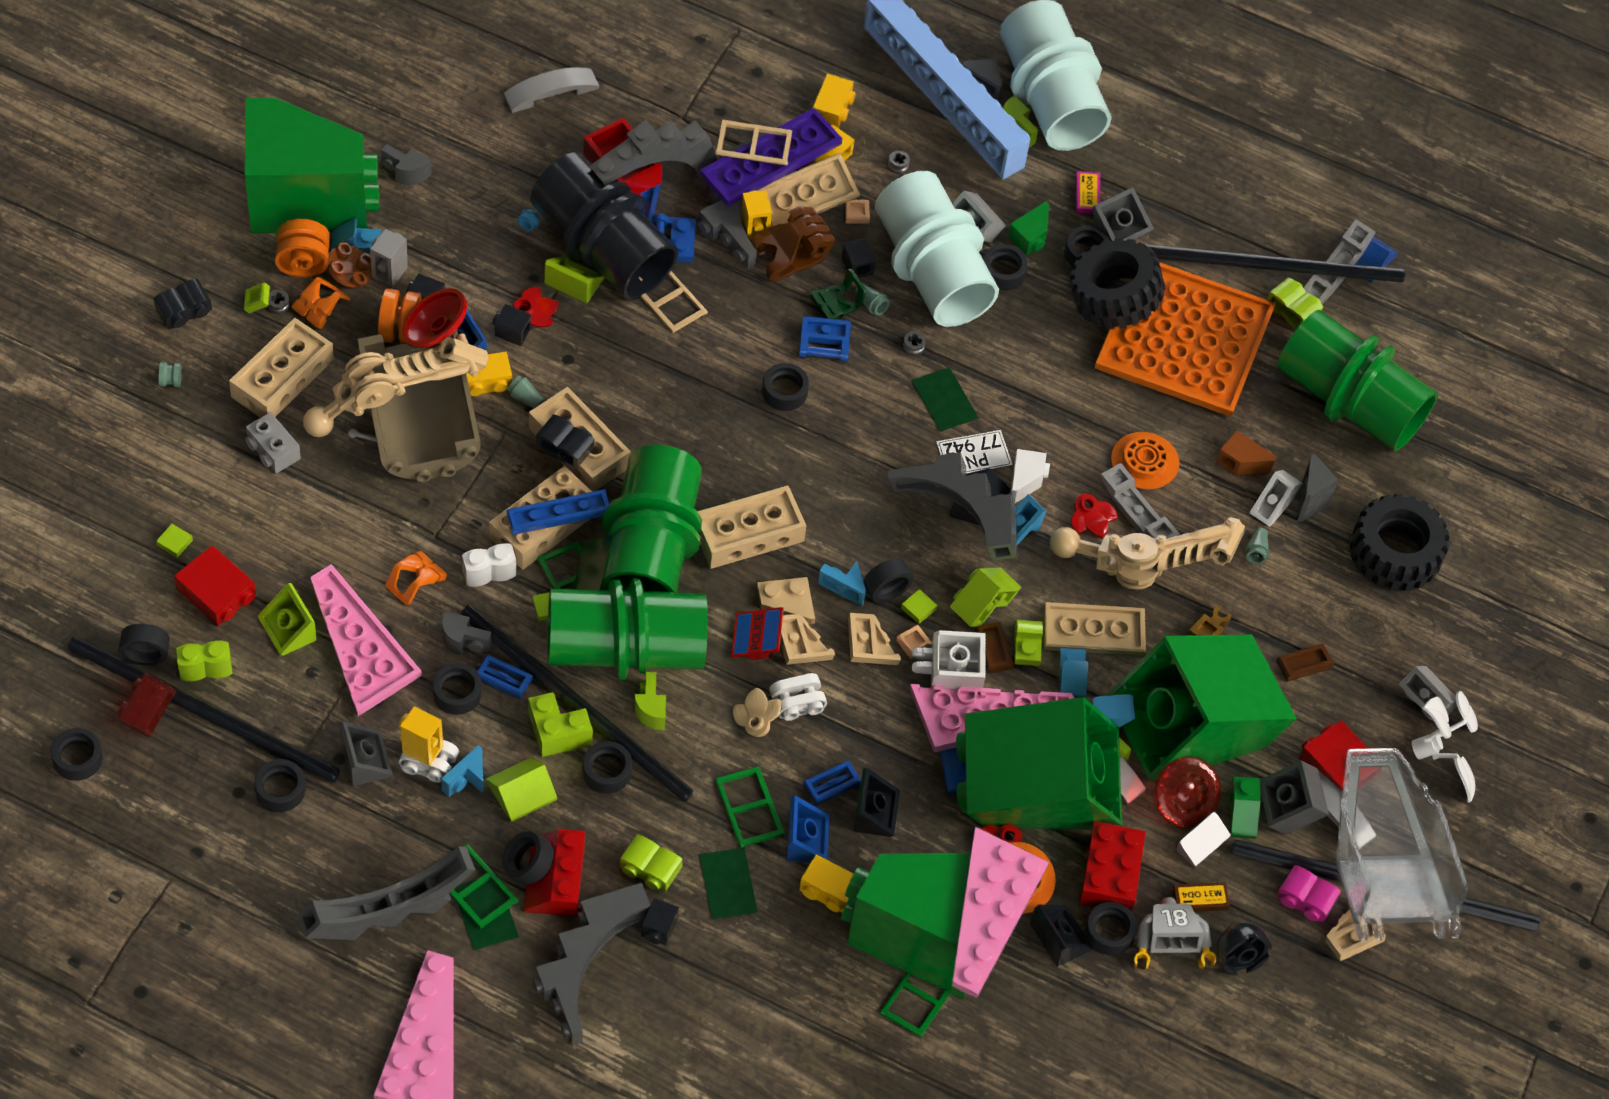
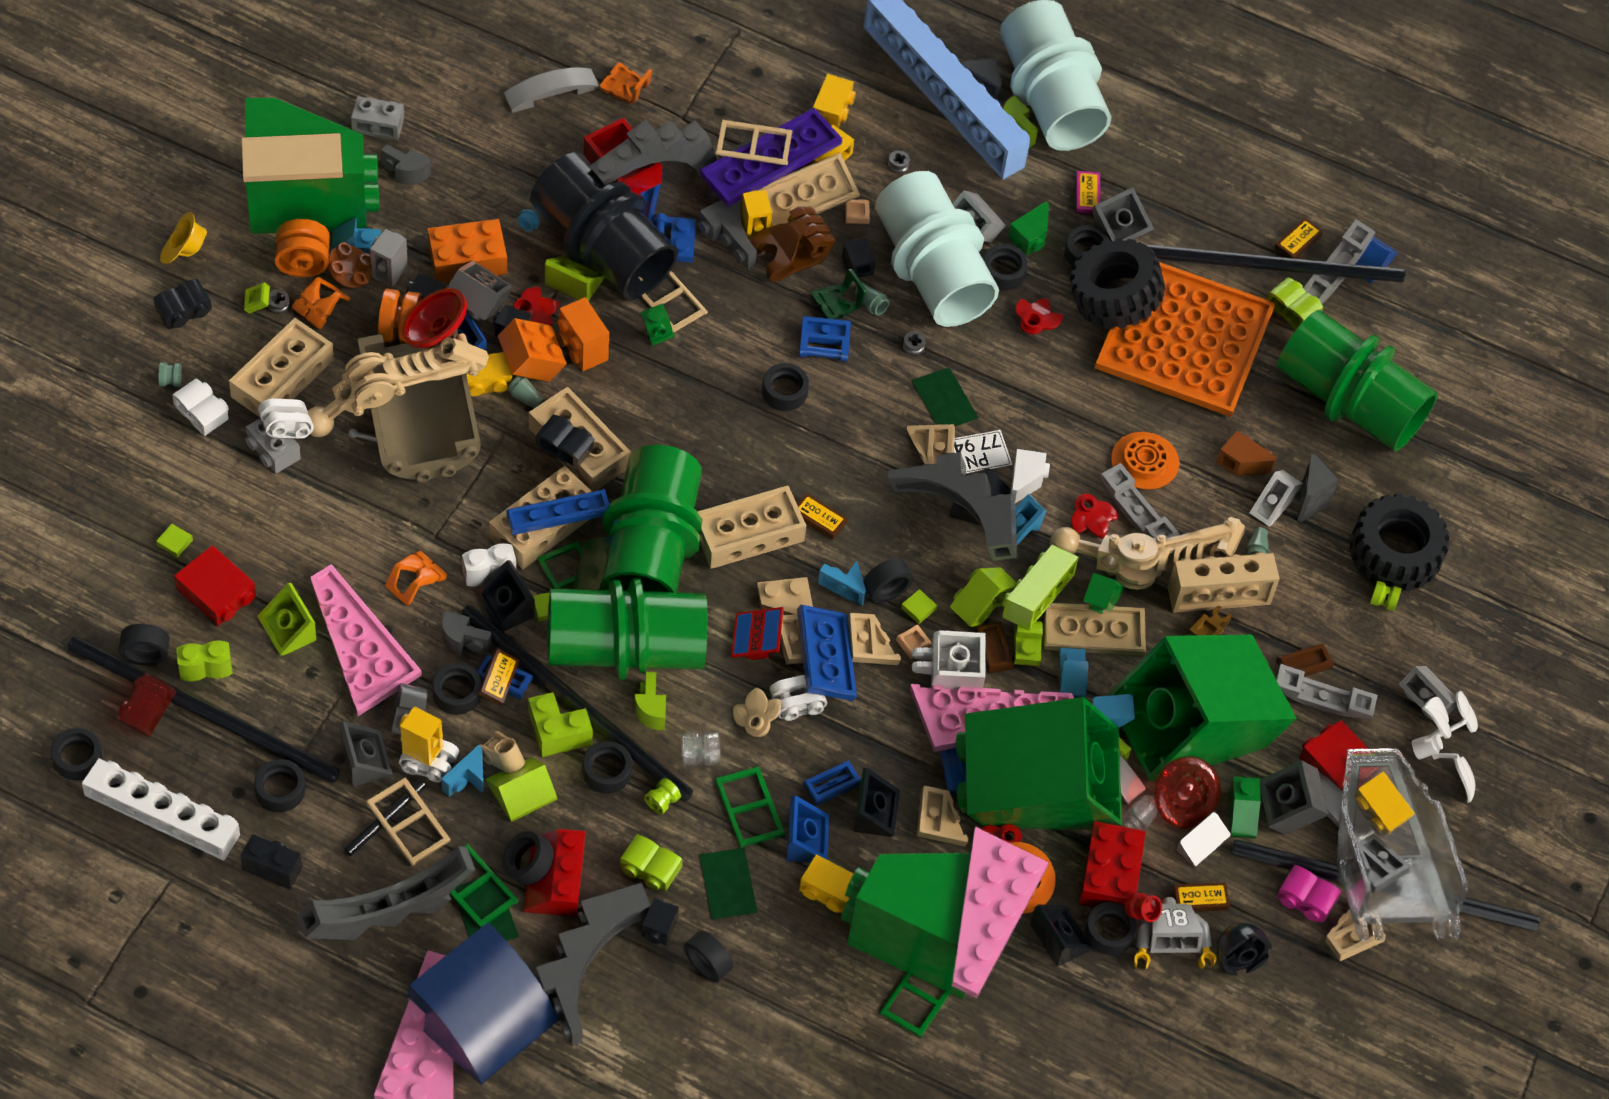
none -> white brick [82,758,240,861]
none -> yellow piece [160,212,207,264]
none -> white brick [172,379,229,436]
none -> black brick [240,834,303,890]
none -> tan tile [242,133,343,182]
none -> white brick [258,399,314,439]
none -> black bar [344,779,426,856]
none -> light grey brick [351,96,404,141]
none -> tan window [366,777,451,866]
none -> dark grey brick [390,683,427,735]
none -> dark blue slope [407,923,559,1085]
none -> orange brick [428,219,507,283]
none -> dark grey brick [447,260,514,320]
none -> black slope [476,560,535,632]
none -> tile [478,648,520,706]
none -> tan piece [479,731,525,773]
none -> orange brick [498,318,567,382]
none -> orange brick [557,297,609,371]
none -> orange piece [600,63,652,104]
none -> green brick [640,303,675,346]
none -> lime wheel [644,778,681,815]
none -> clear wheel [681,731,720,767]
none -> black tyre [684,930,734,983]
none -> tile [797,493,848,540]
none -> blue tile [797,605,857,701]
none -> tan wing [907,424,955,464]
none -> tan wing [917,786,968,847]
none -> lime brick [1002,545,1079,630]
none -> red plate [1016,298,1063,335]
none -> green slope [1083,573,1125,614]
none -> clear brick [1123,795,1160,831]
none -> red wheel [1125,892,1162,922]
none -> tan brick [1167,552,1280,613]
none -> tile [1274,218,1323,259]
none -> light grey slope [1276,664,1377,719]
none -> dark grey wing [1353,833,1411,894]
none -> yellow brick [1355,771,1415,835]
none -> lime wheel [1370,580,1402,612]

